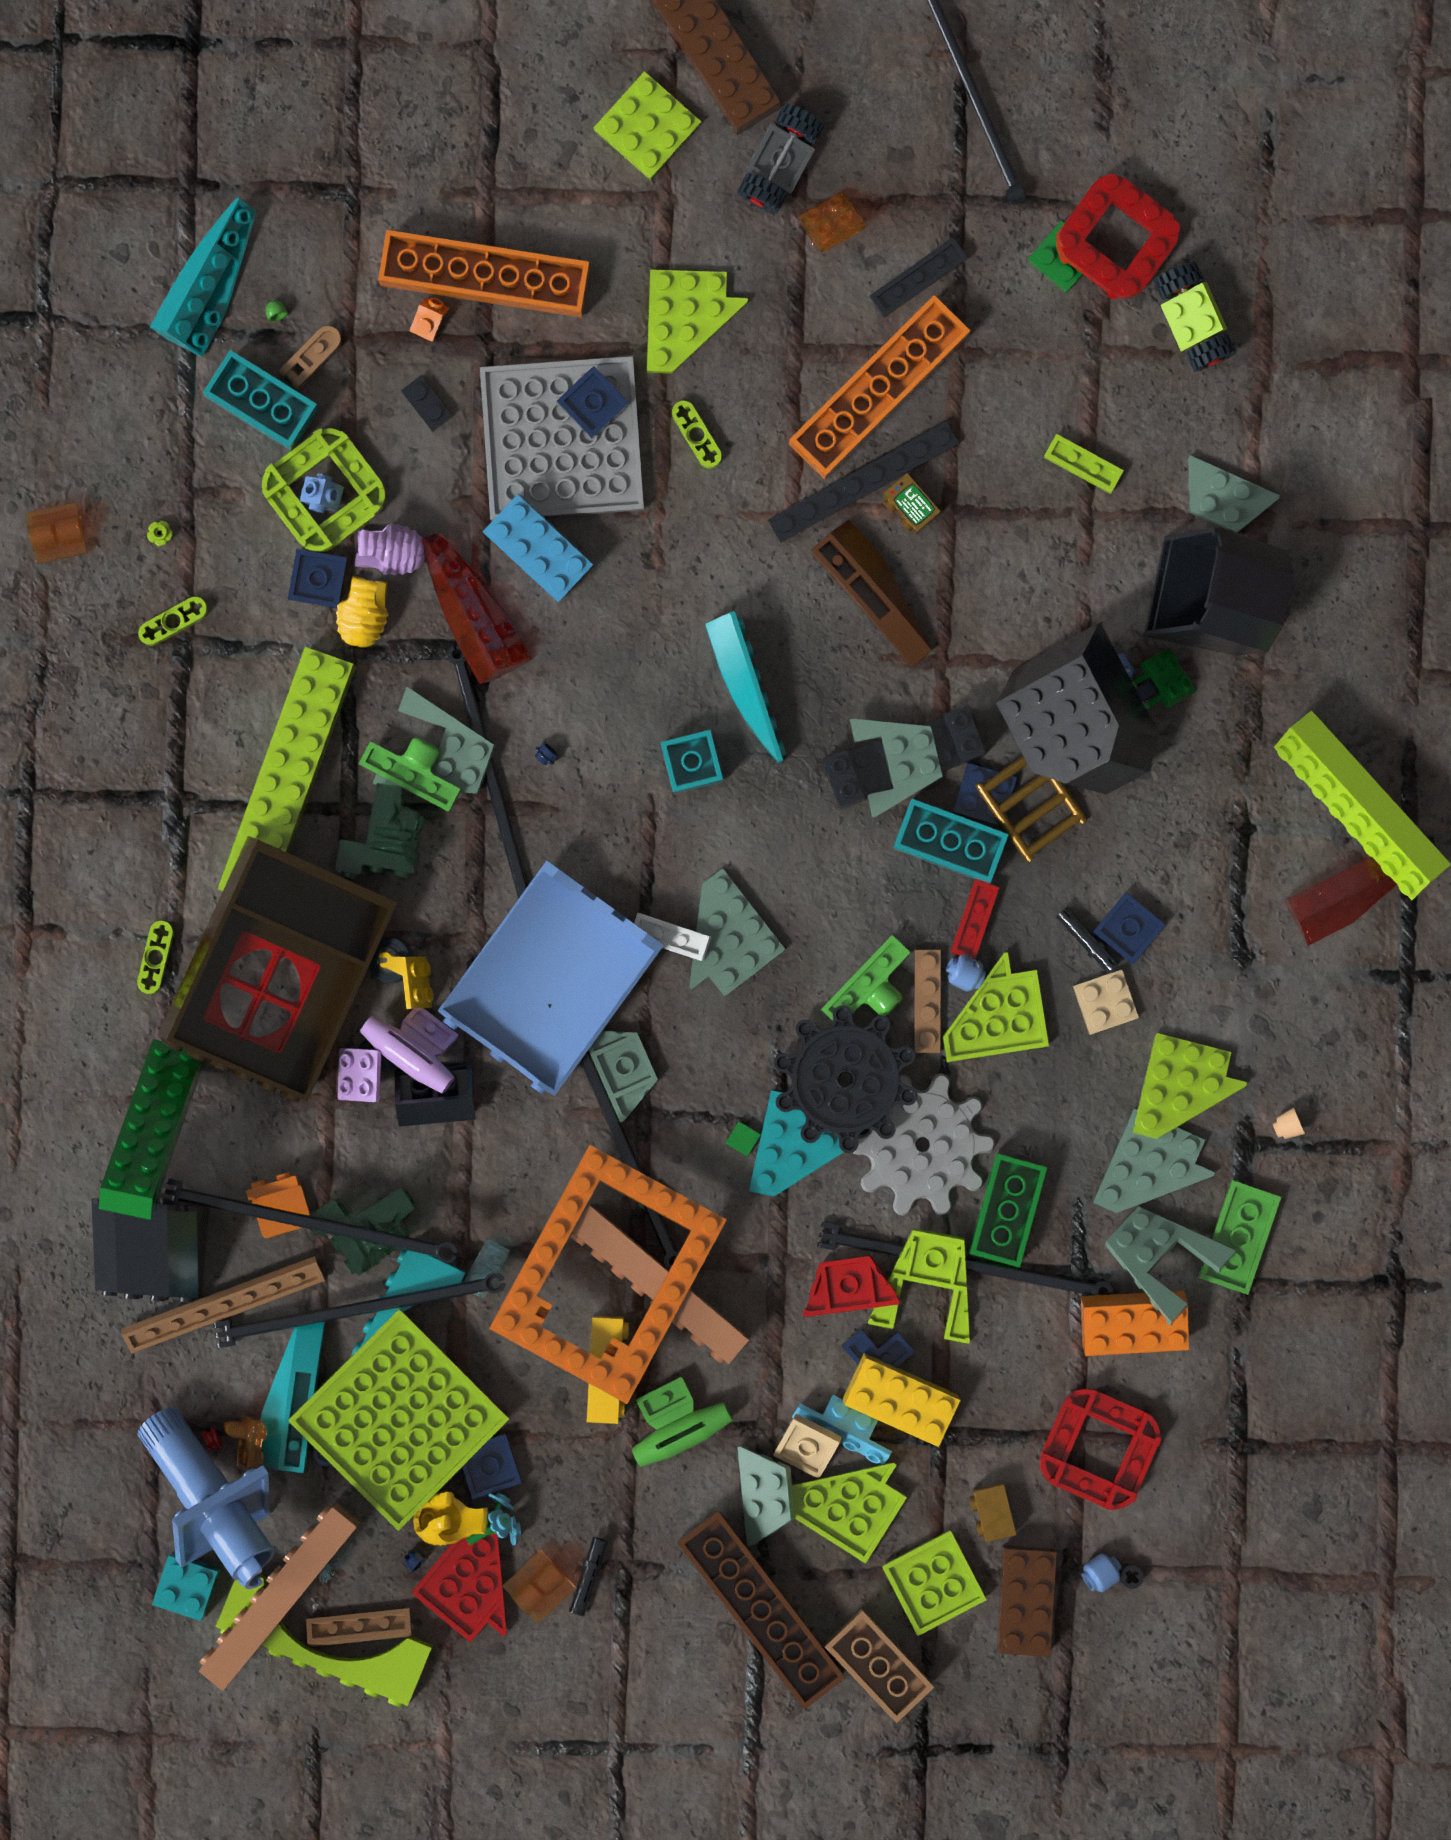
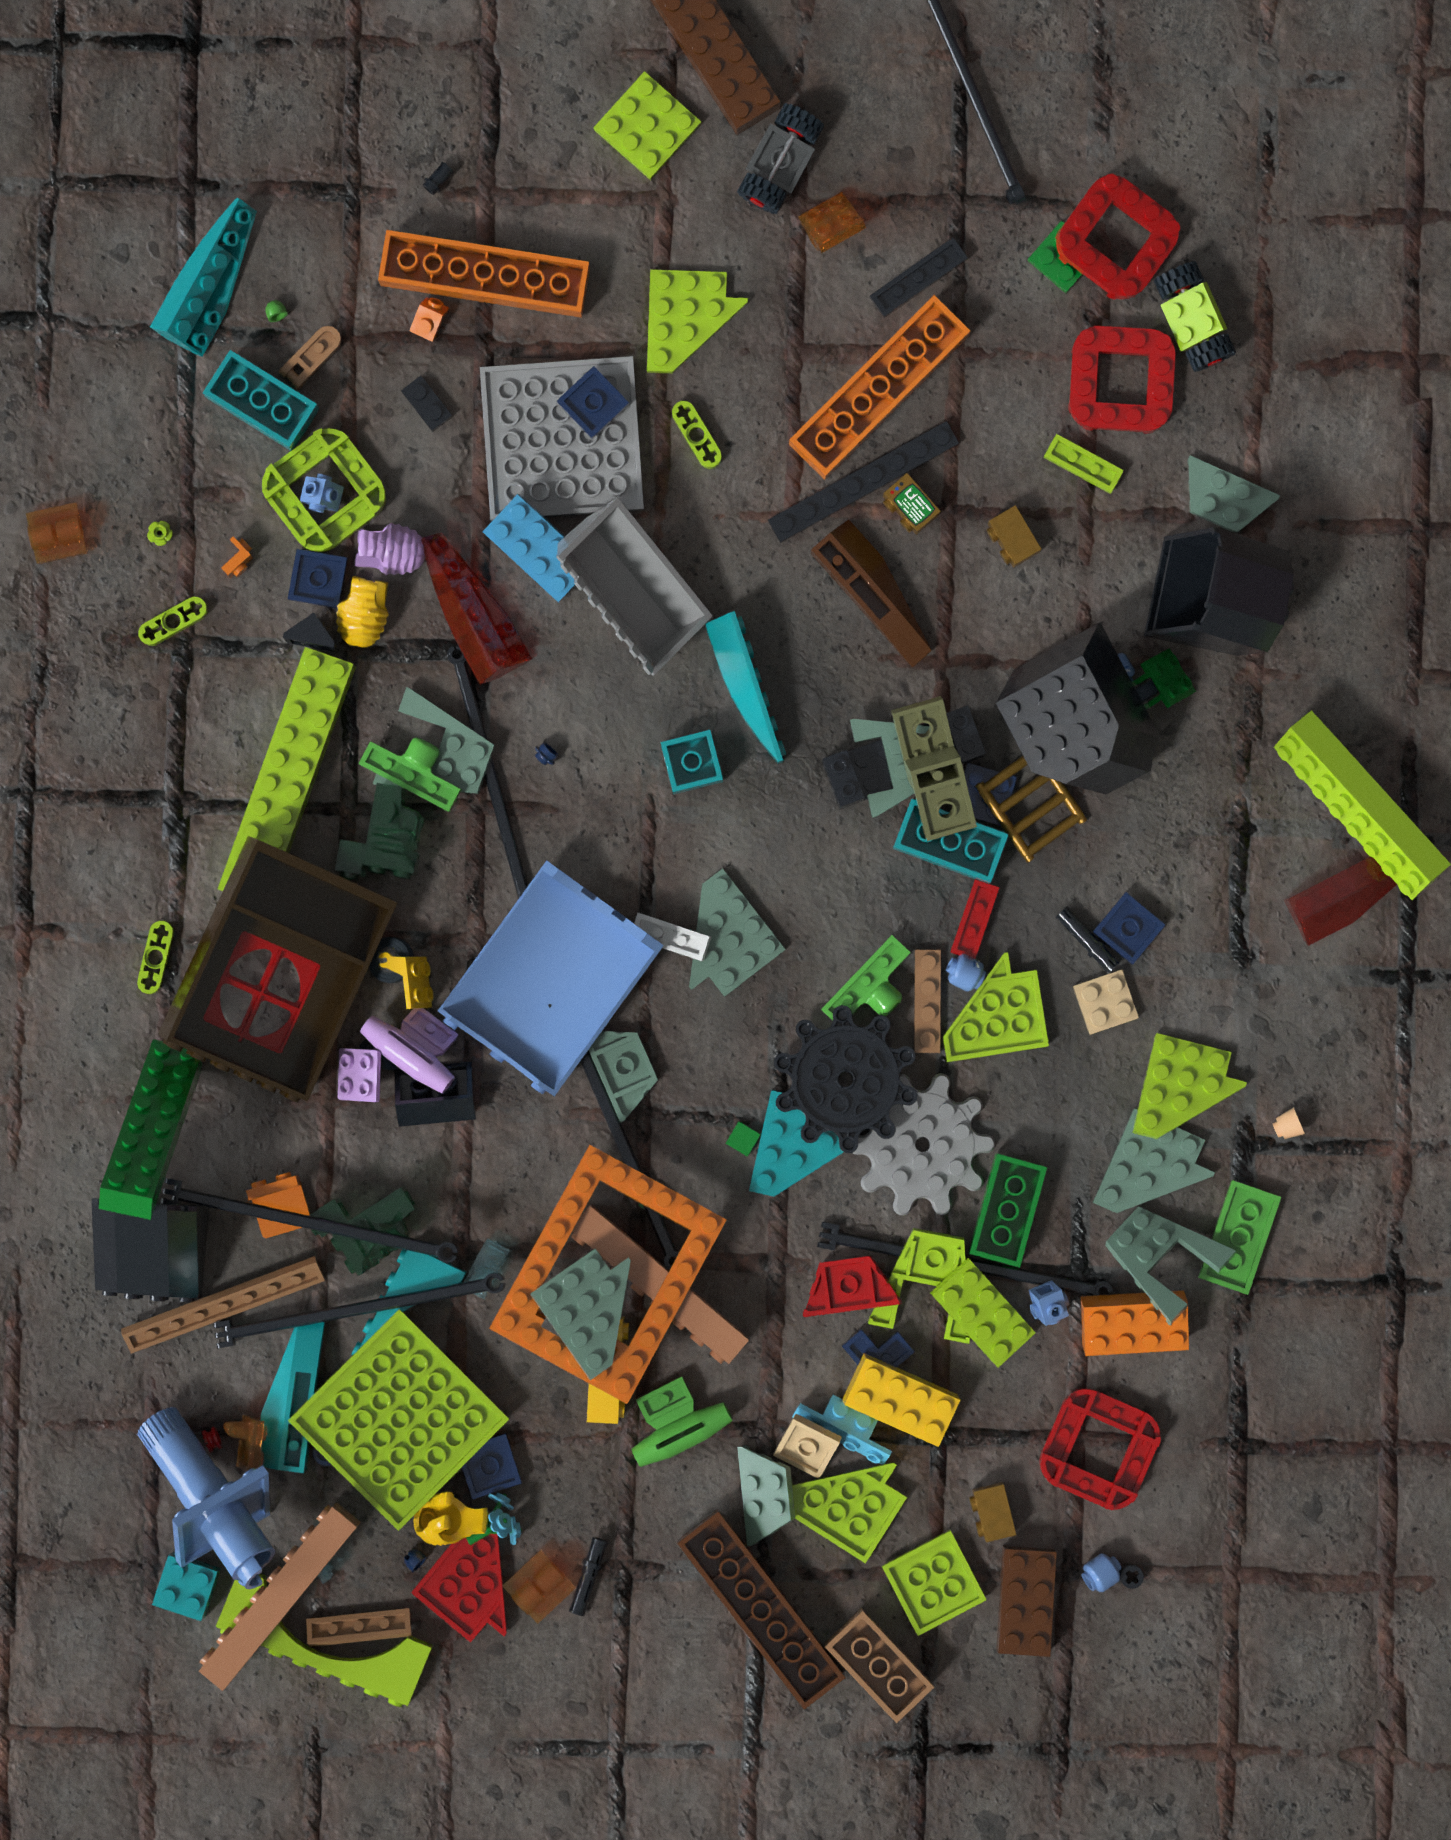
none -> orange bracket [221,536,253,578]
none -> black slope [283,613,339,653]
none -> black pin [422,162,454,195]
none -> sand green wing [530,1249,631,1380]
none -> light grey piece [556,498,713,676]
none -> olive bracket [891,696,977,841]
none -> lime plate [930,1258,1036,1368]
none -> pearl gold piece [986,505,1042,568]
none -> medium blue brick [1029,1280,1069,1326]
none -> red plate [1068,326,1175,434]

